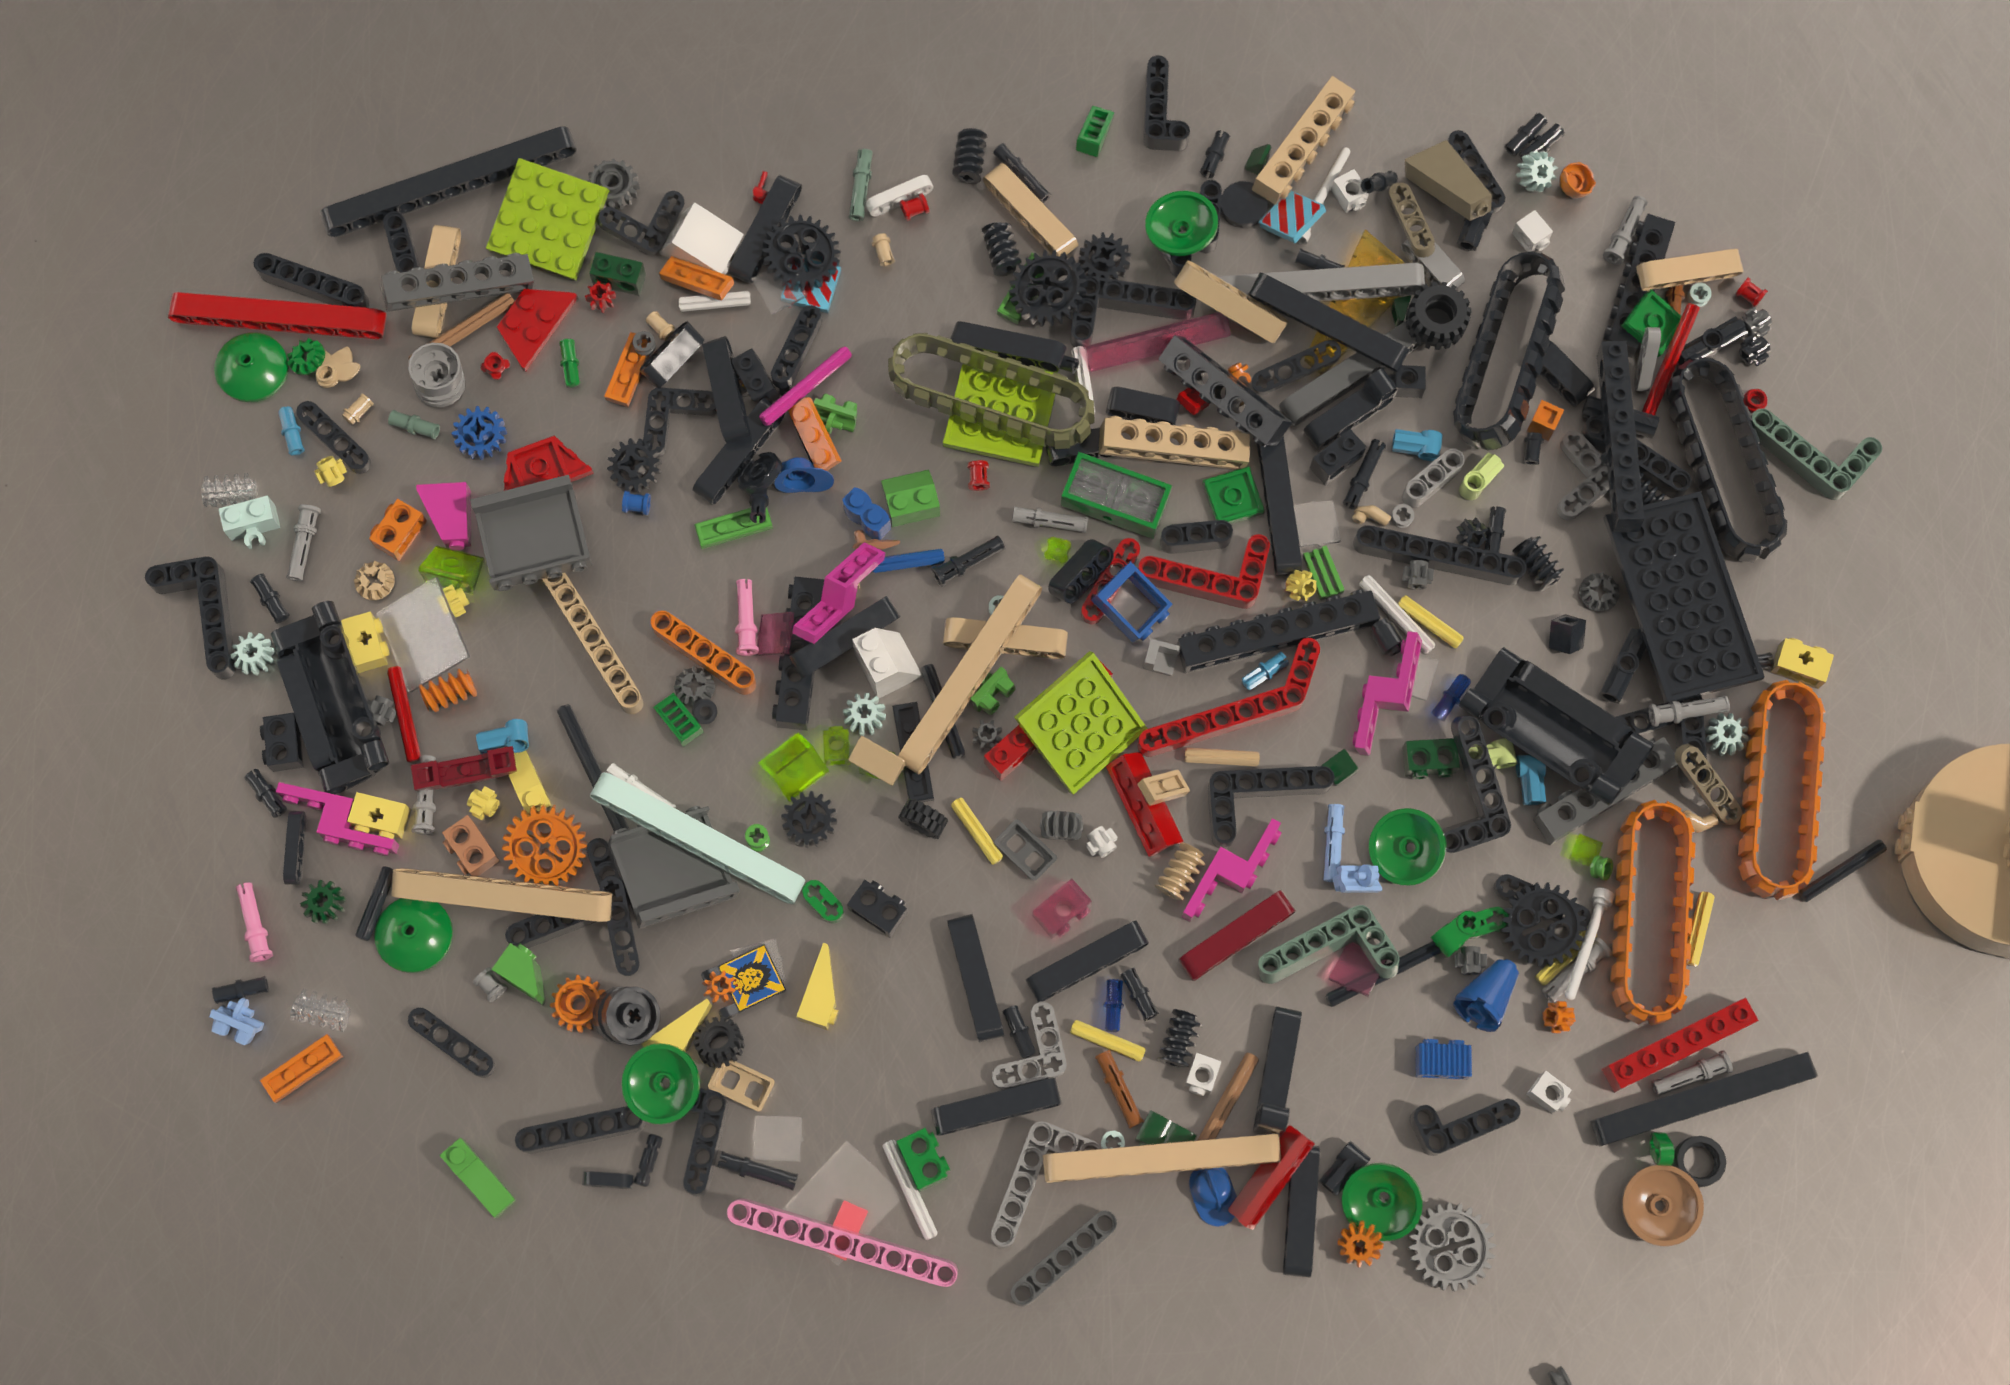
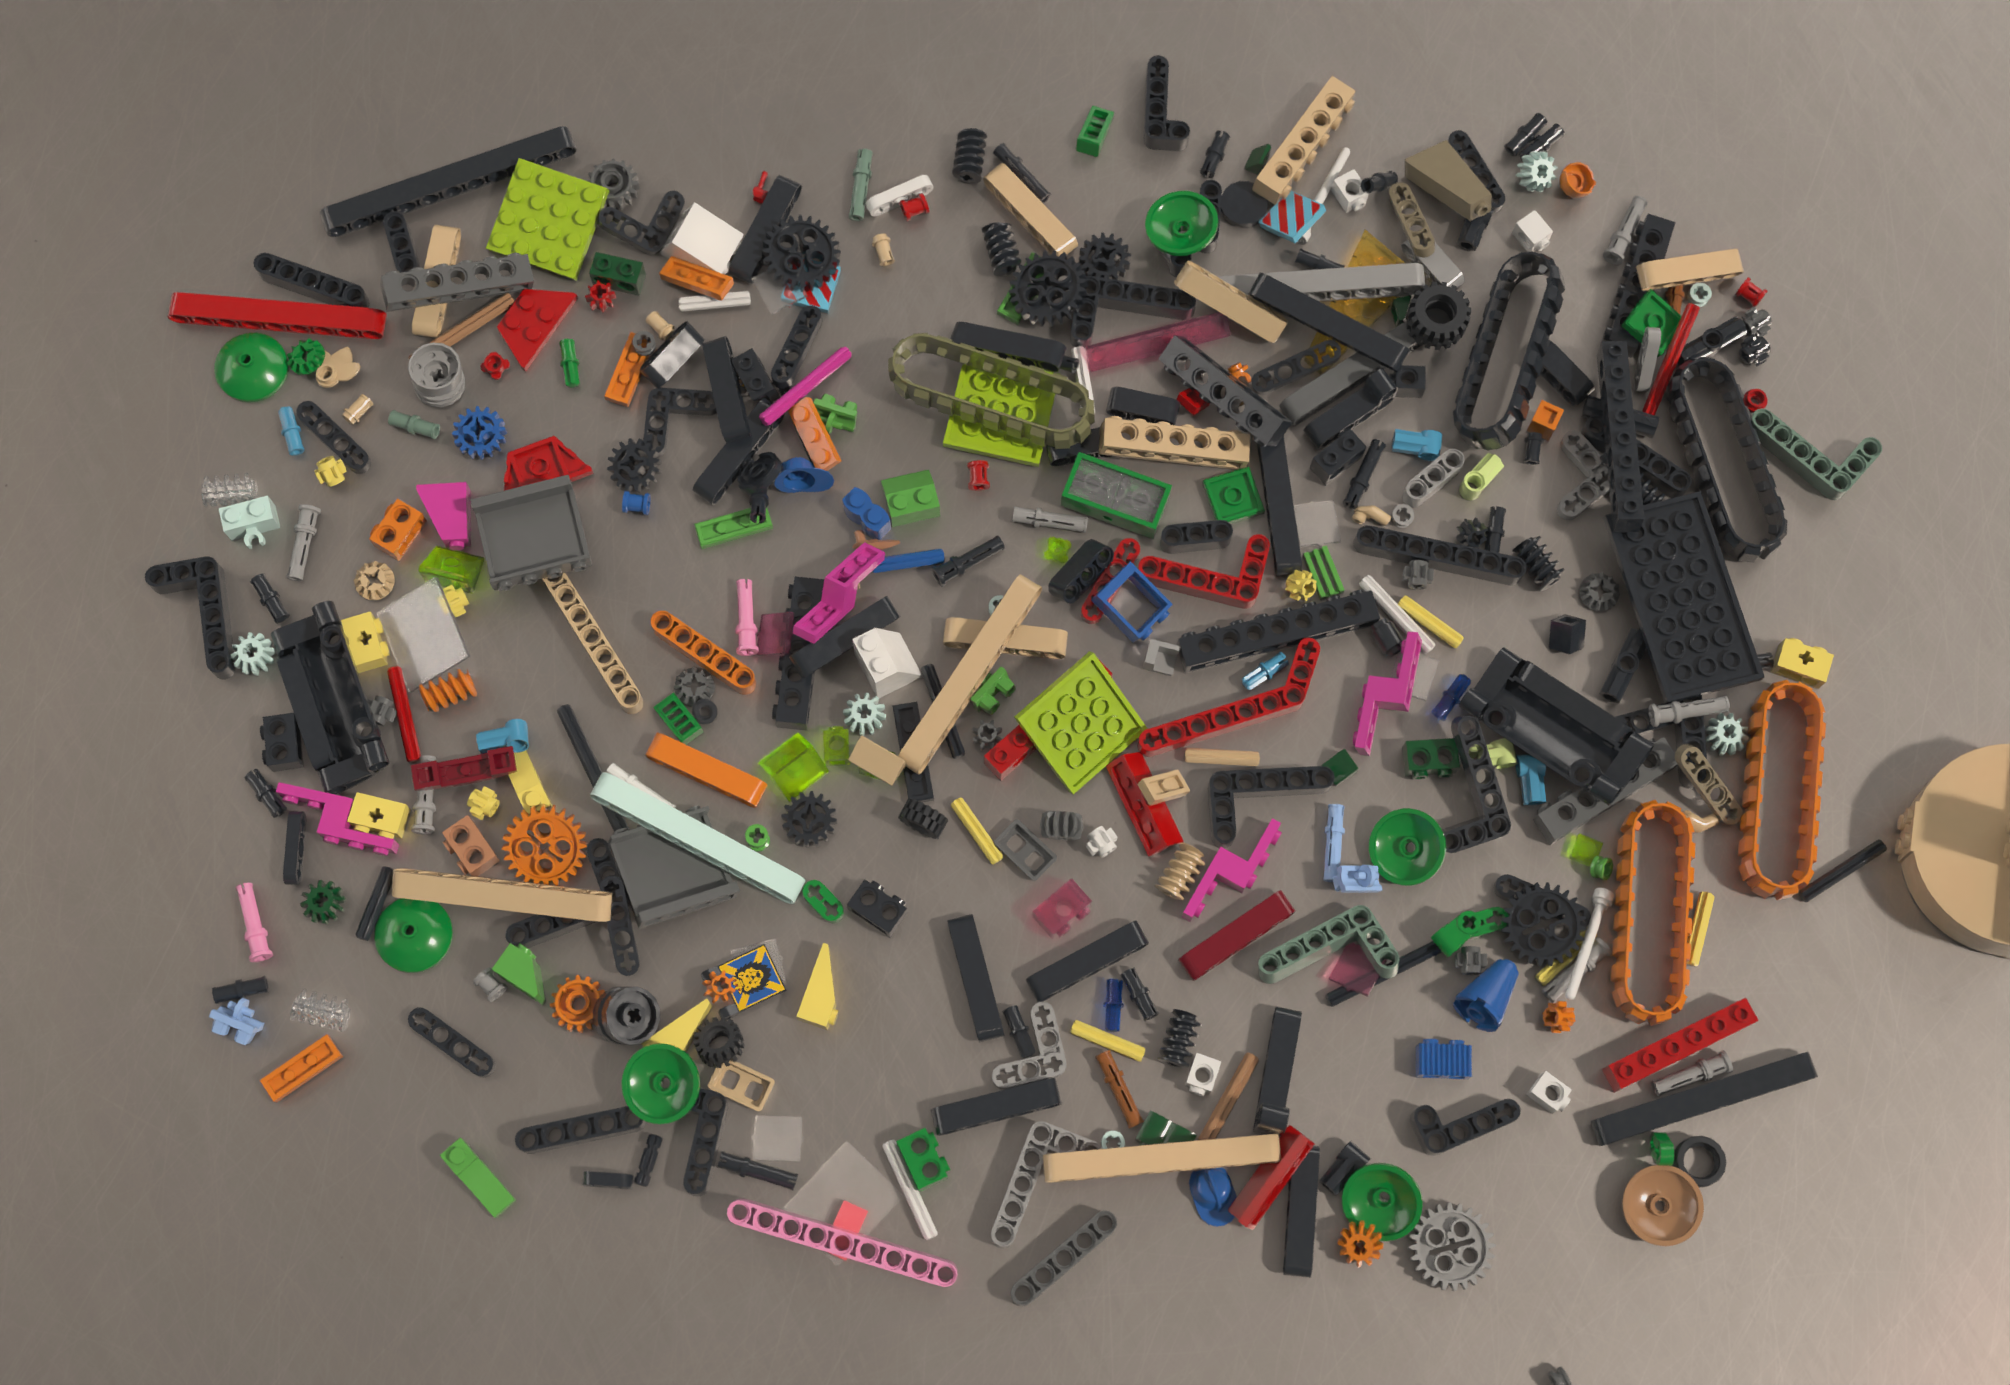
none -> orange beam [645,732,768,808]

